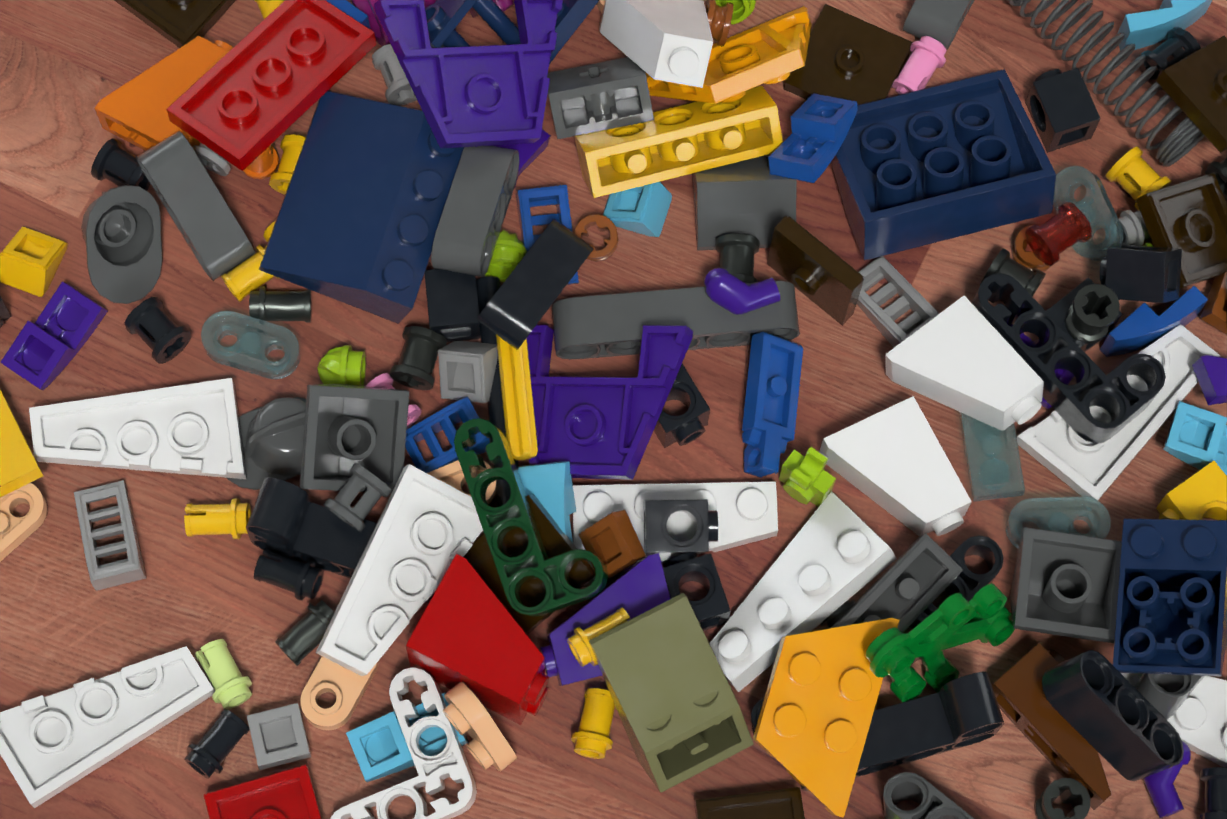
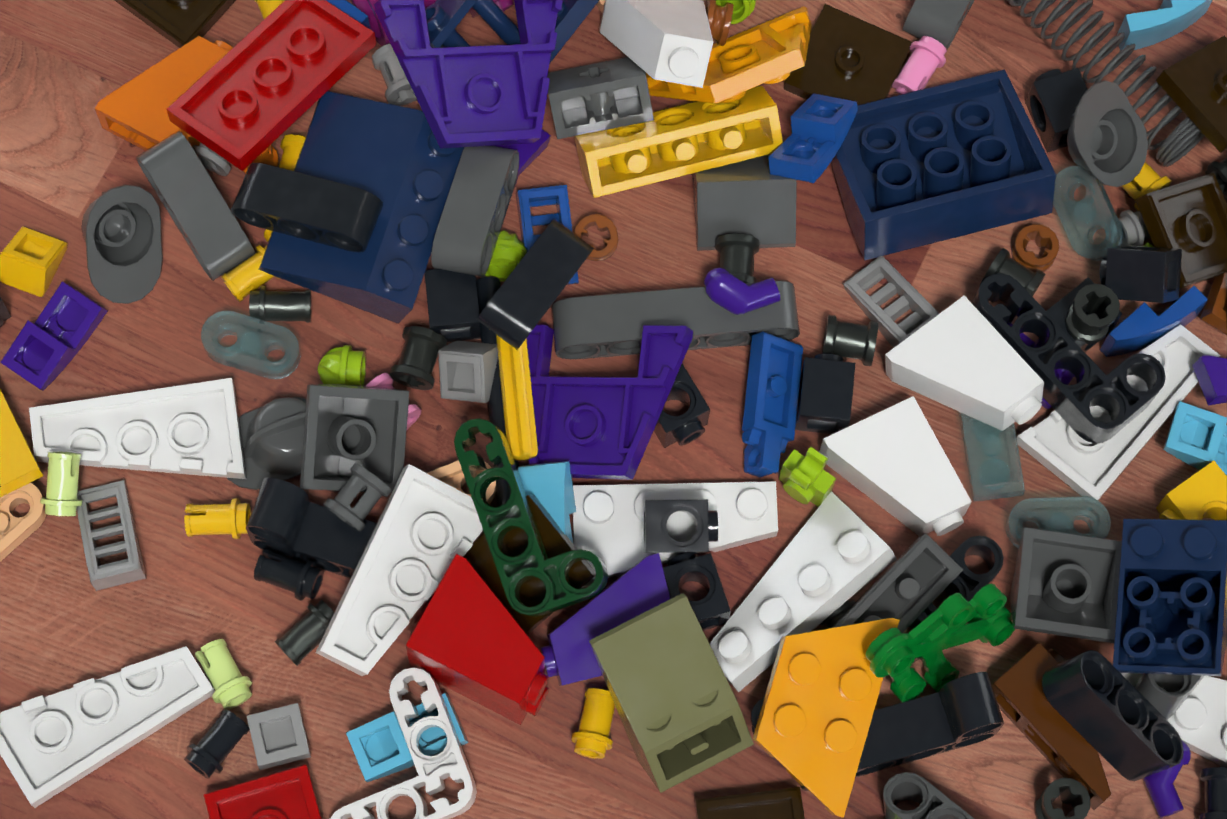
black bush [91,138,151,191] -> none
black bush [124,297,191,364] -> none
light nougat plate [301,656,380,730] -> none
blue slope [405,396,490,473] -> none
light nougat plate [442,682,517,772] -> none
yellow pin [567,607,630,667] -> none
dark orange plate [578,510,646,578] -> none
medium azure slope [603,182,672,237] -> none
dark brown plate [767,216,864,326] -> none
clear red bush [1025,202,1092,266] -> none
black bush [1138,27,1201,90] -> none
none -> yellowish green pin [40,452,82,516]
none -> black beam [231,163,383,253]
none -> black brick [795,354,856,434]
none -> pearl dark grey bush [822,315,878,366]
none -> dark grey piece [1067,80,1148,187]

